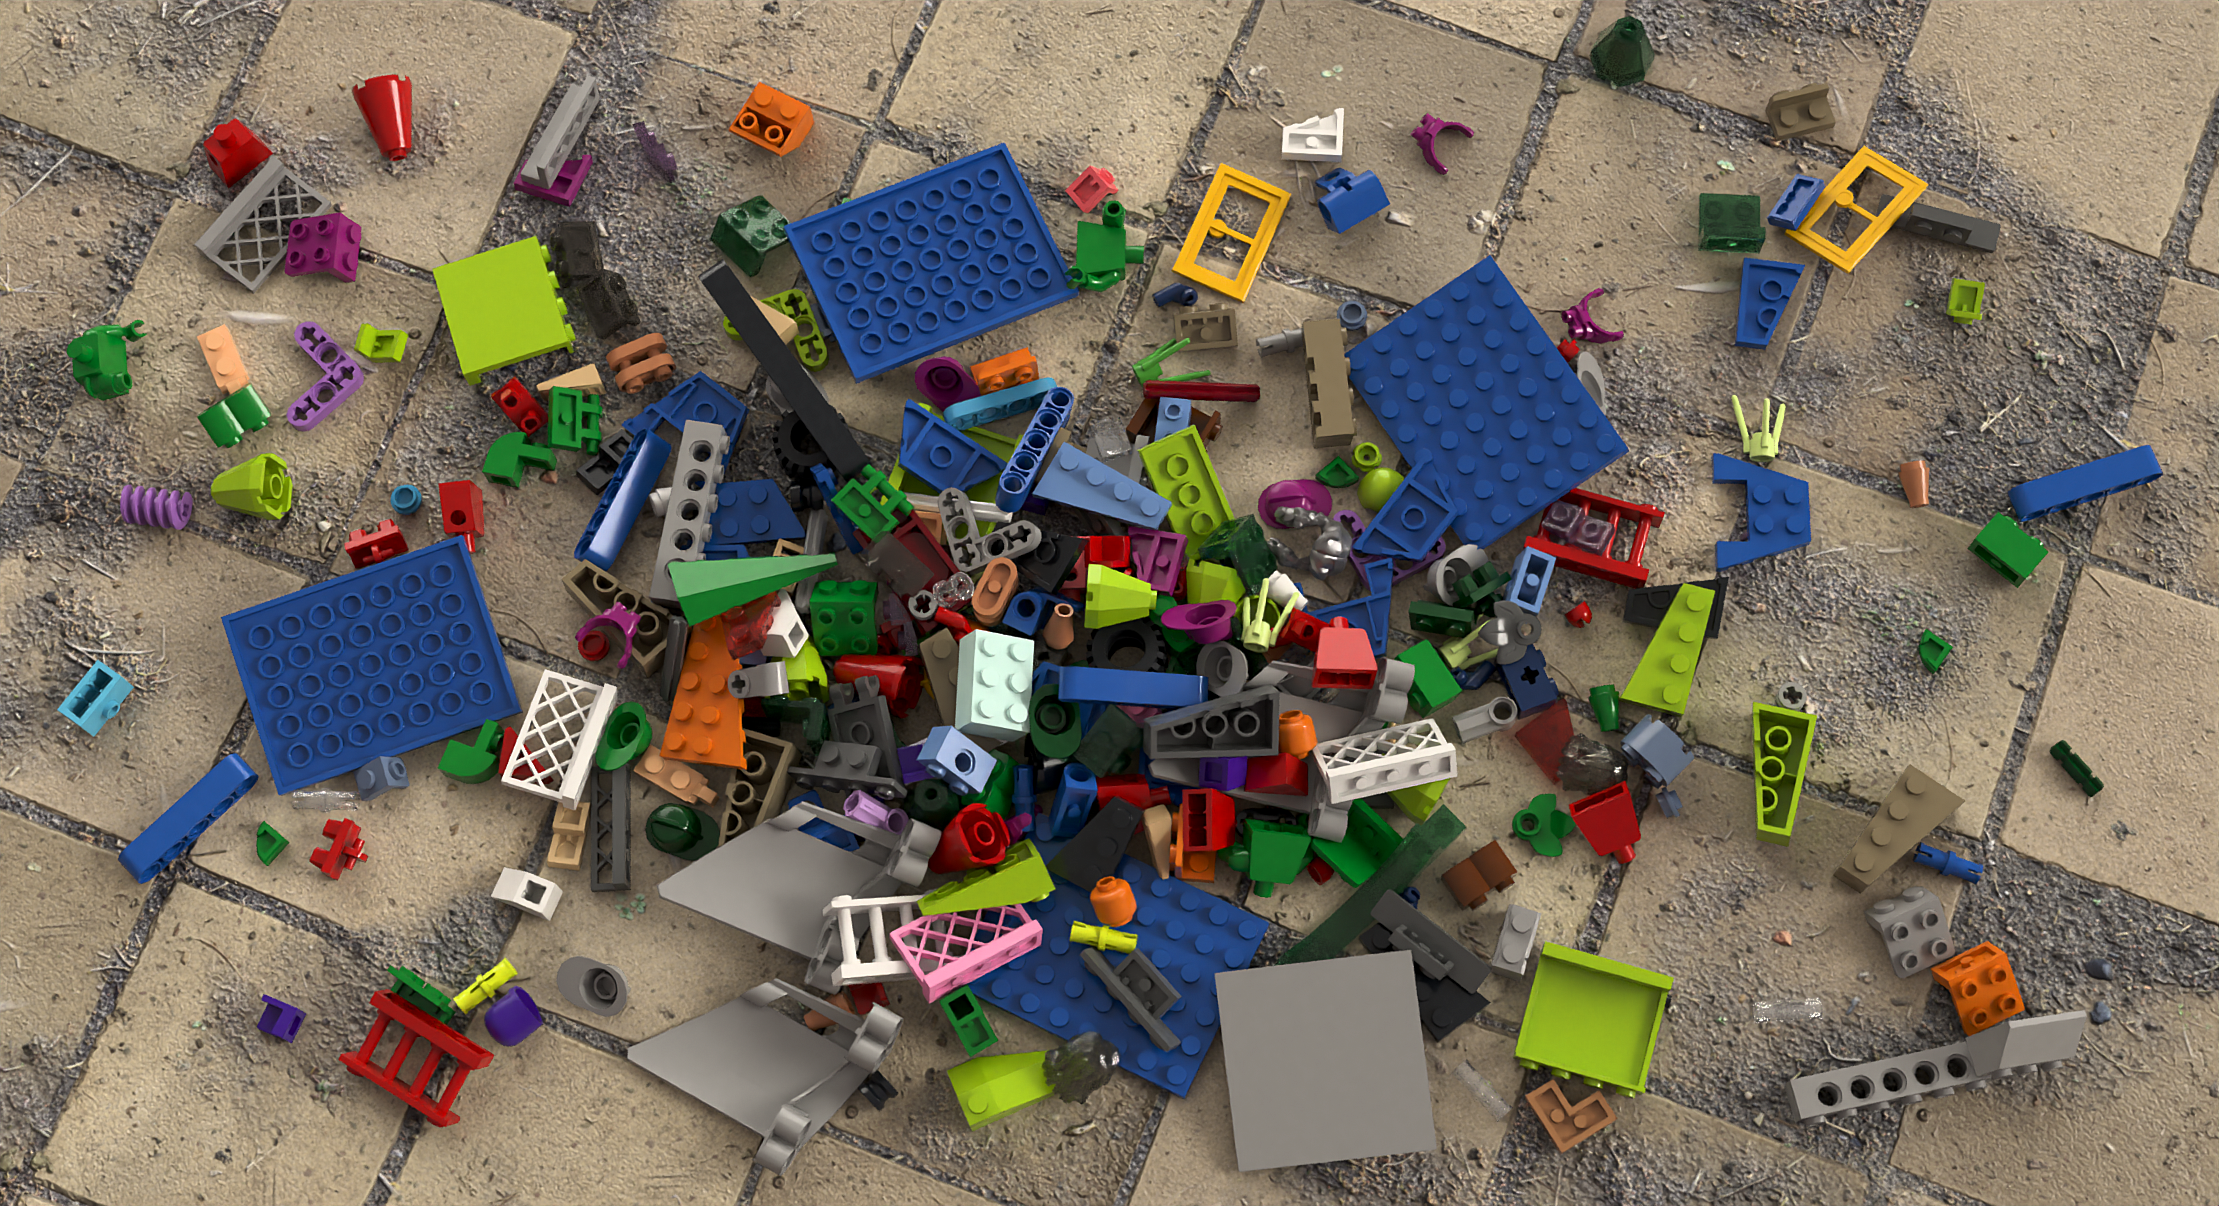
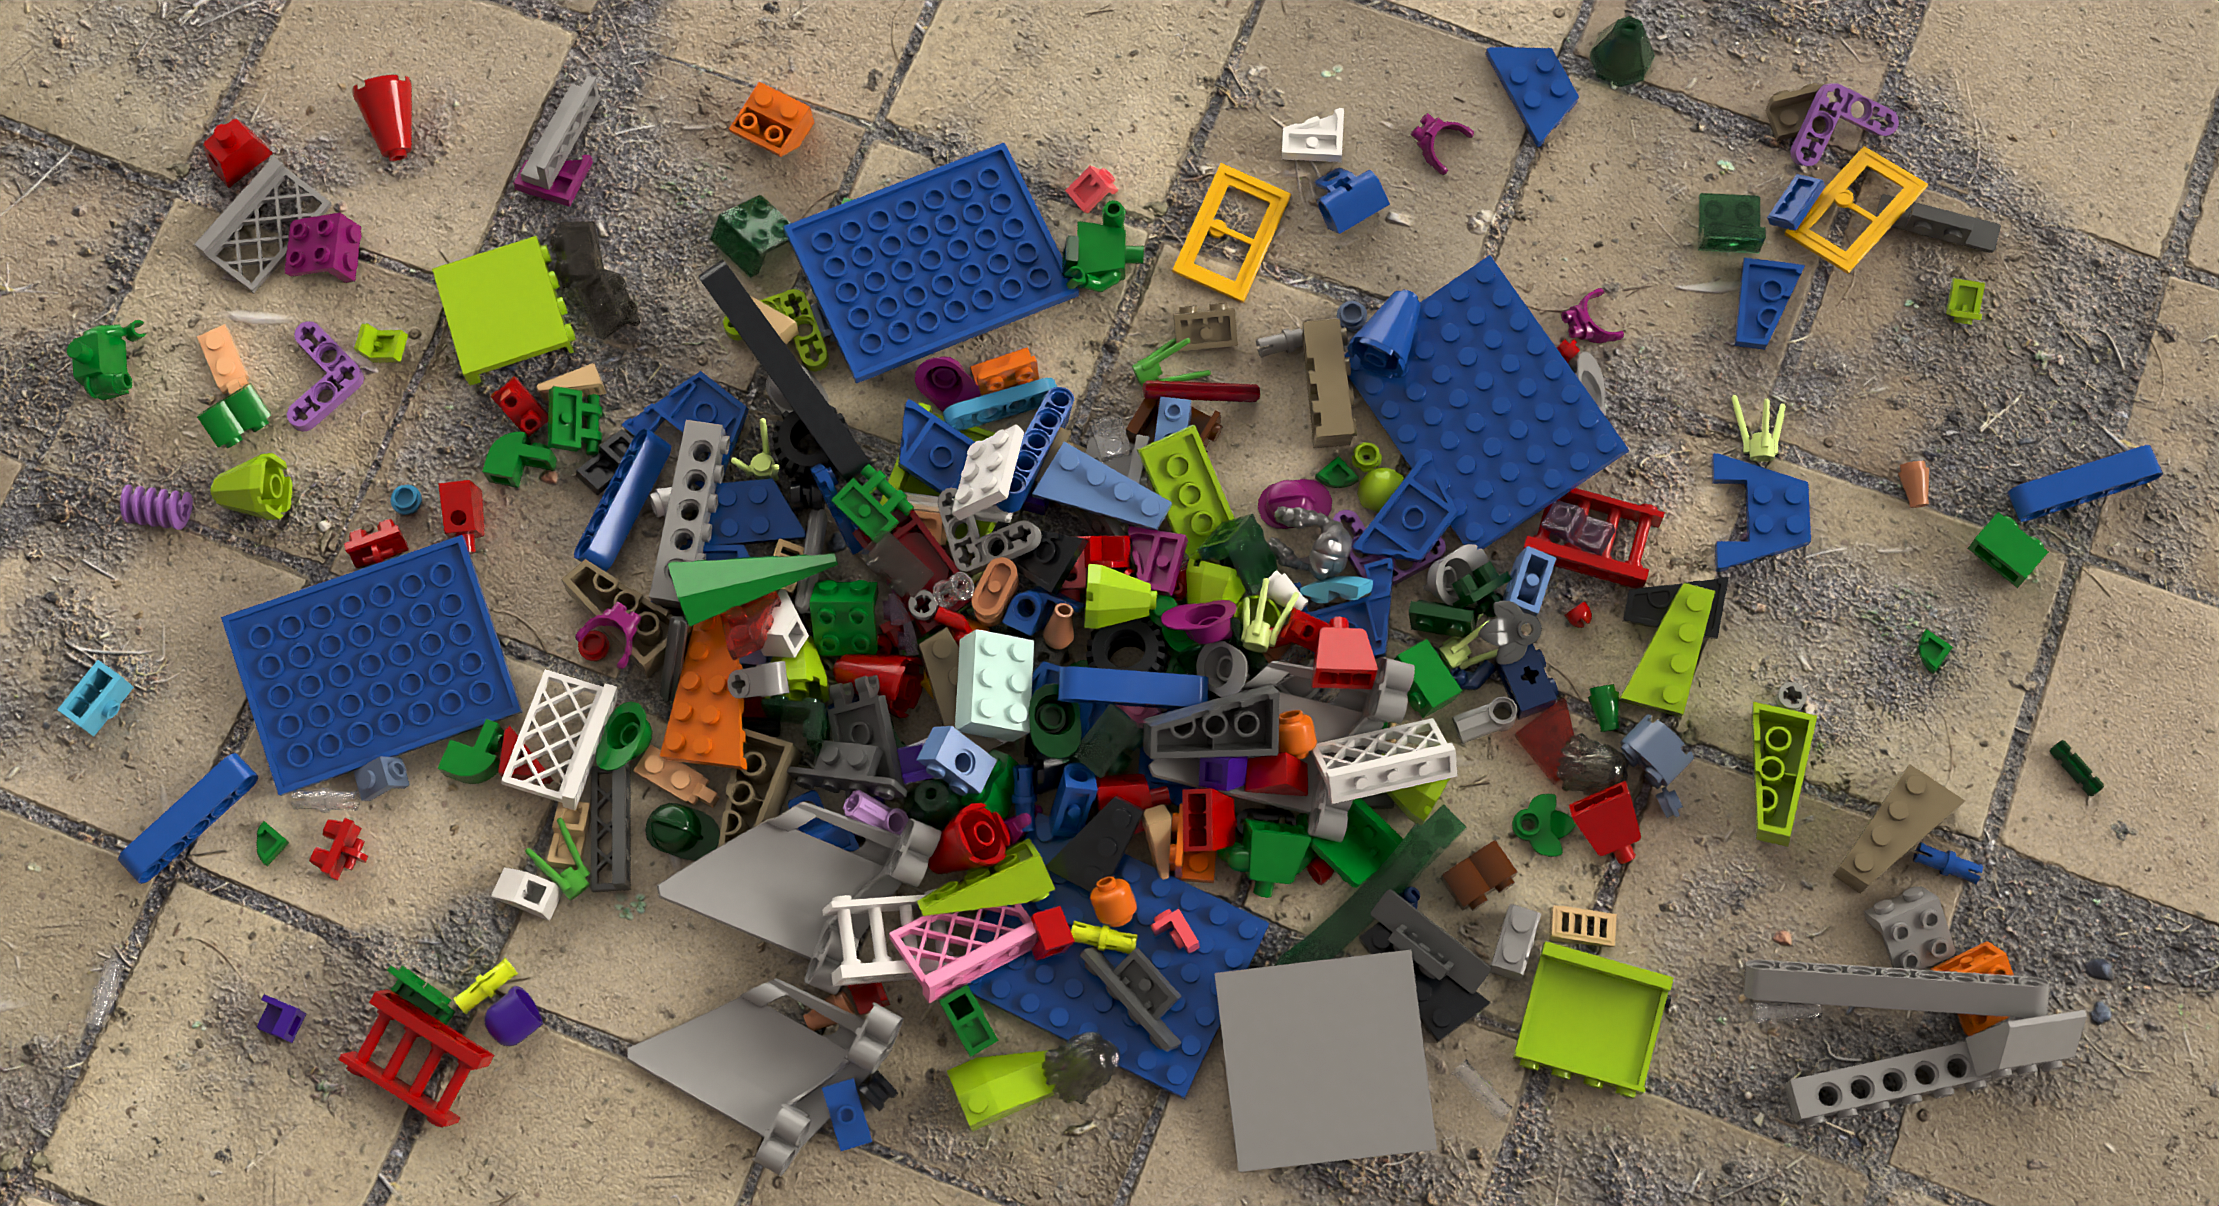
light grey piece [557,956,631,1017] -> none
nougat brick [606,333,676,394] -> none
clear purple slope [633,121,678,183] -> none
dark blue arm [1152,283,1198,308] -> none
medium nougat plate [1524,1079,1618,1155] -> none
none -> clear pin [84,960,125,1028]
none -> bright green plant [525,818,591,901]
none -> yellowish green plant [731,418,779,481]
none -> blue plate [822,1077,873,1151]
none -> white plate [952,424,1024,520]
none -> red panel [1031,906,1075,960]
none -> dark green tile [1062,235,1079,279]
none -> coral bracket [1151,909,1200,955]
none -> medium azure slope [1300,576,1373,604]
none -> blue cone [1347,289,1421,378]
none -> blue wing [1485,47,1579,147]
none -> tan slope [1549,905,1617,947]
none -> light grey beam [1744,960,2050,1018]
none -> medium lavender beam [1790,83,1899,166]

